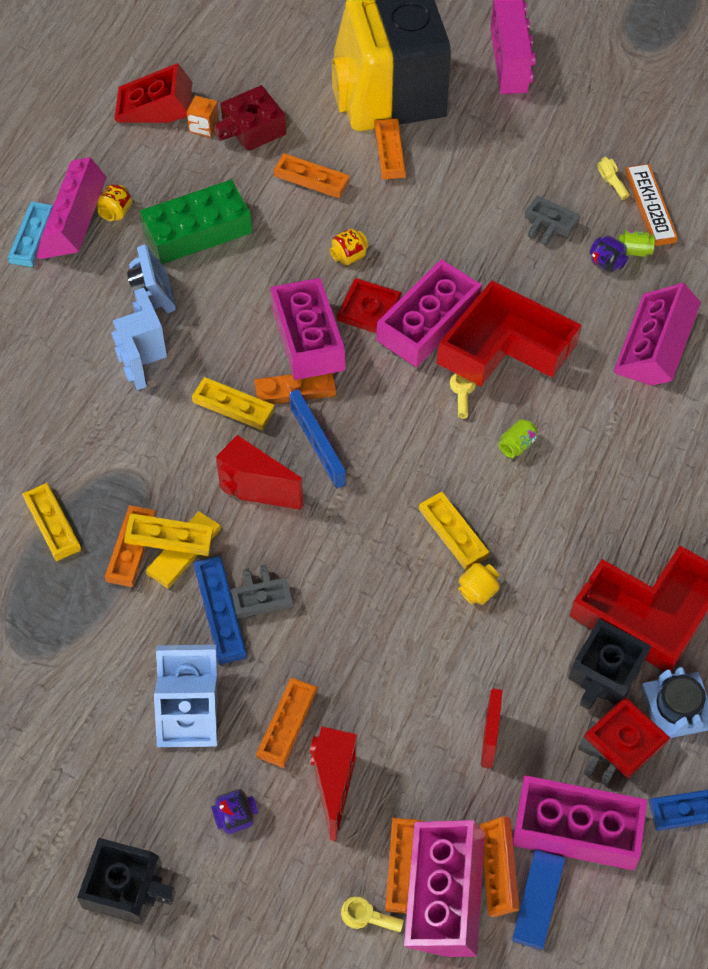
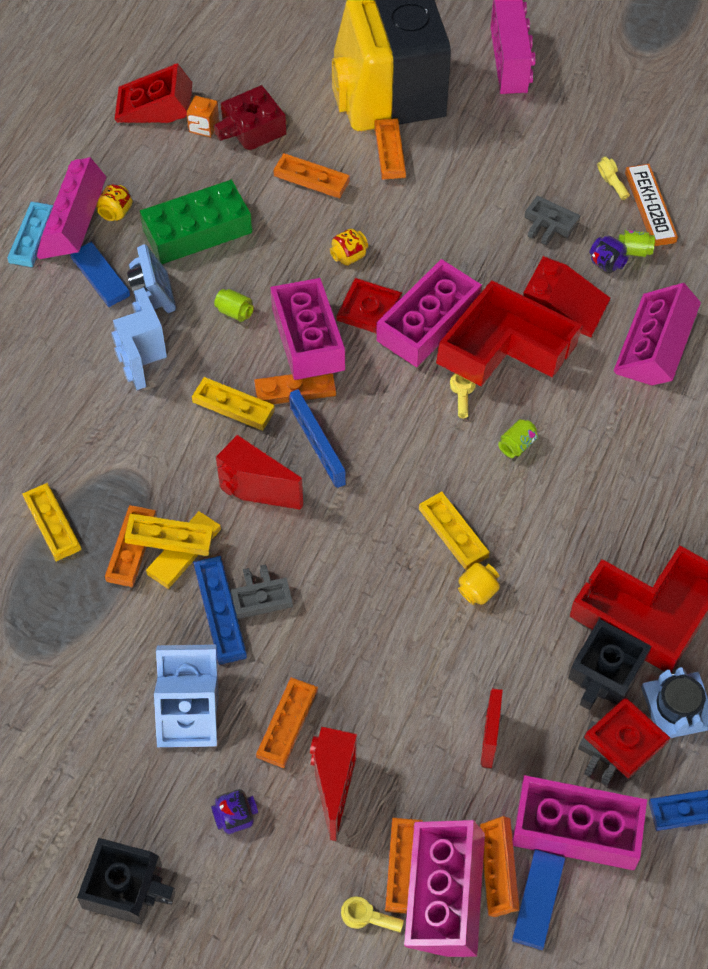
none -> blue tile [70,242,130,307]
none -> lime brick [214,289,254,322]
none -> red slope [523,256,611,338]

